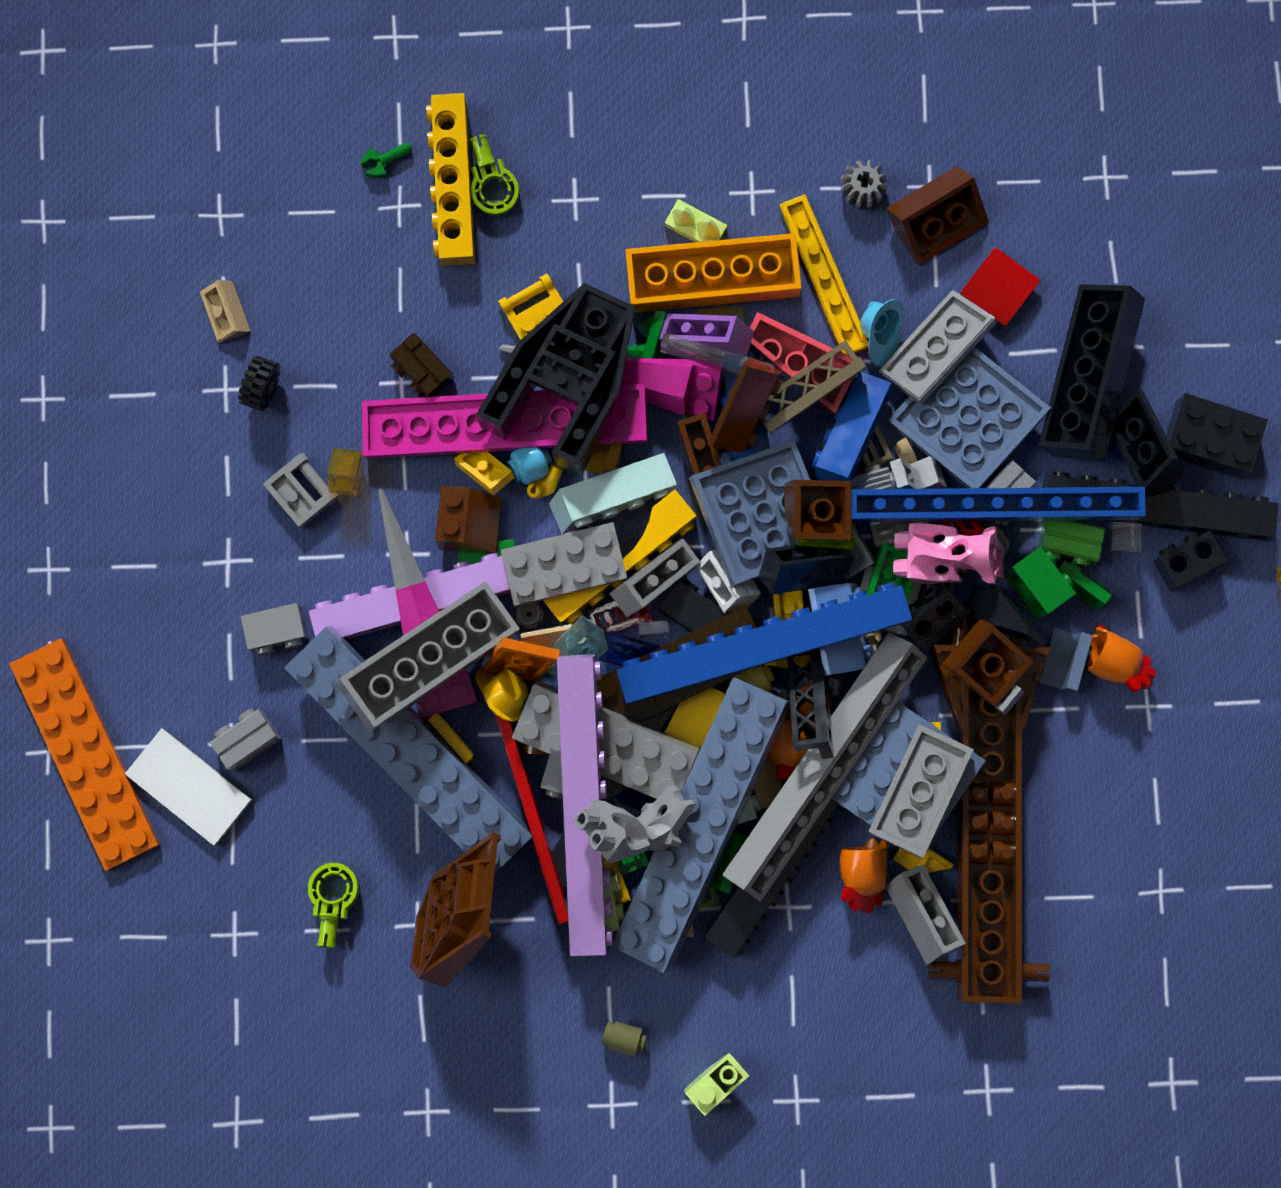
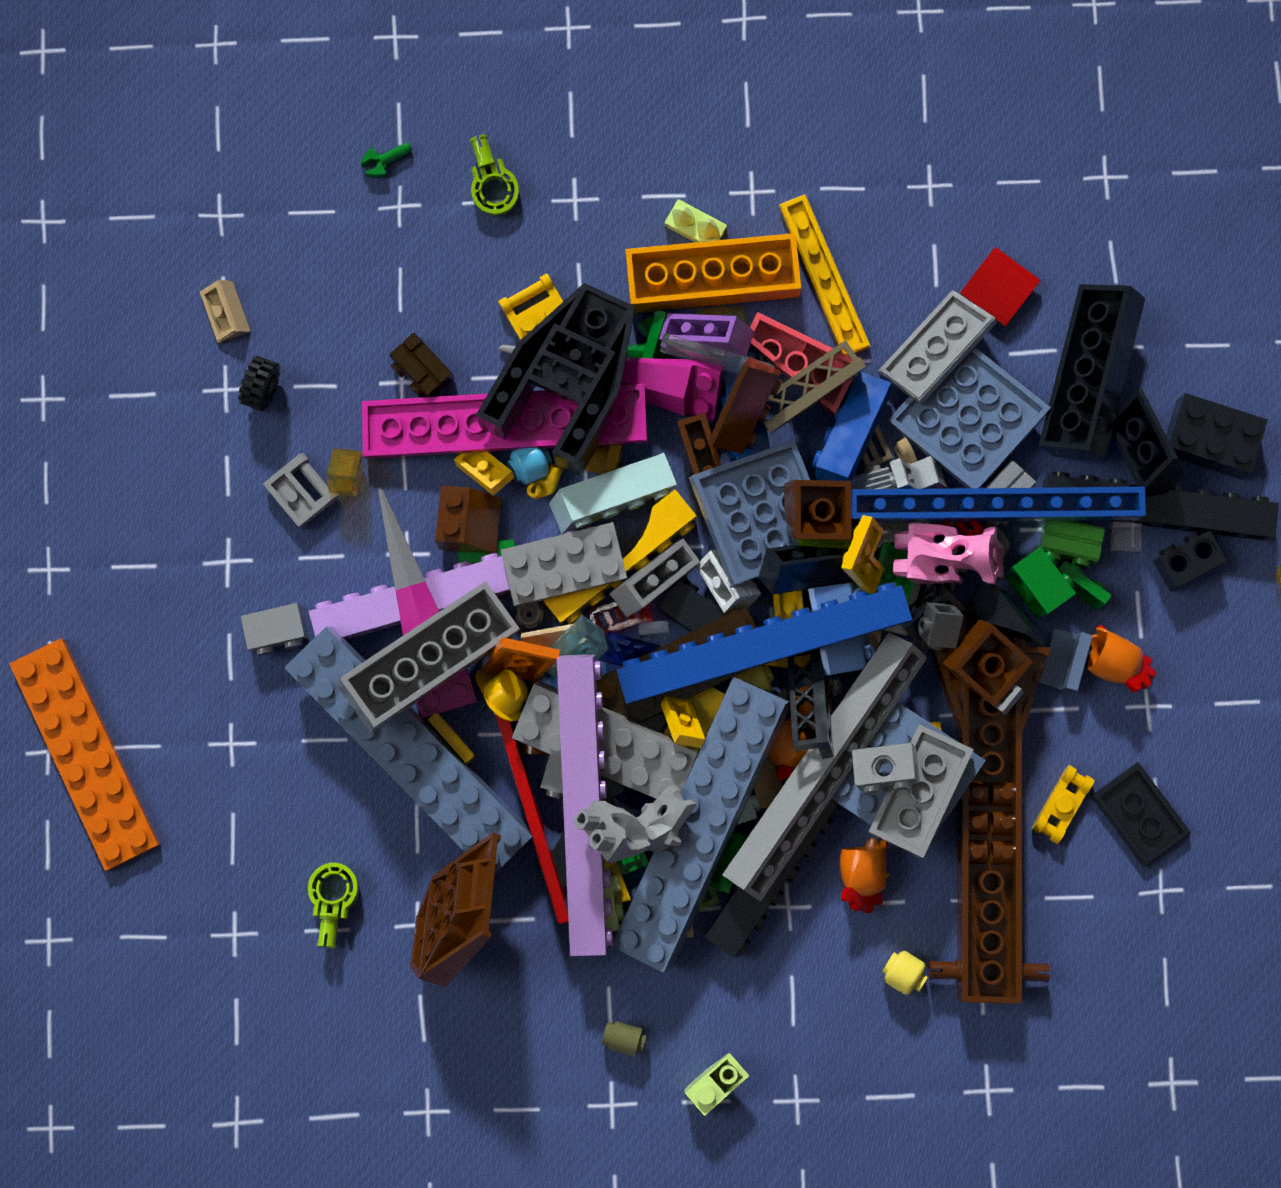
white tile [125,728,252,846] -> none
light grey brick [210,708,281,772] -> none
yellow brick [426,93,475,266] -> none
light grey gear [840,160,888,208] -> none
medium azure piece [860,299,904,366] -> none
light grey brick [885,864,966,965] -> none
reddish brown slope [886,165,989,265] -> none
yellow tile [892,847,954,873] -> none
none -> yellow plate [661,696,706,748]
none -> yellow plate [841,515,885,594]
none -> light grey brick [852,743,920,794]
none -> light yellow head [882,951,928,995]
none -> dark grey brick [918,602,964,650]
none -> yellow plate [1031,765,1095,844]
none -> black tile [1090,762,1191,867]

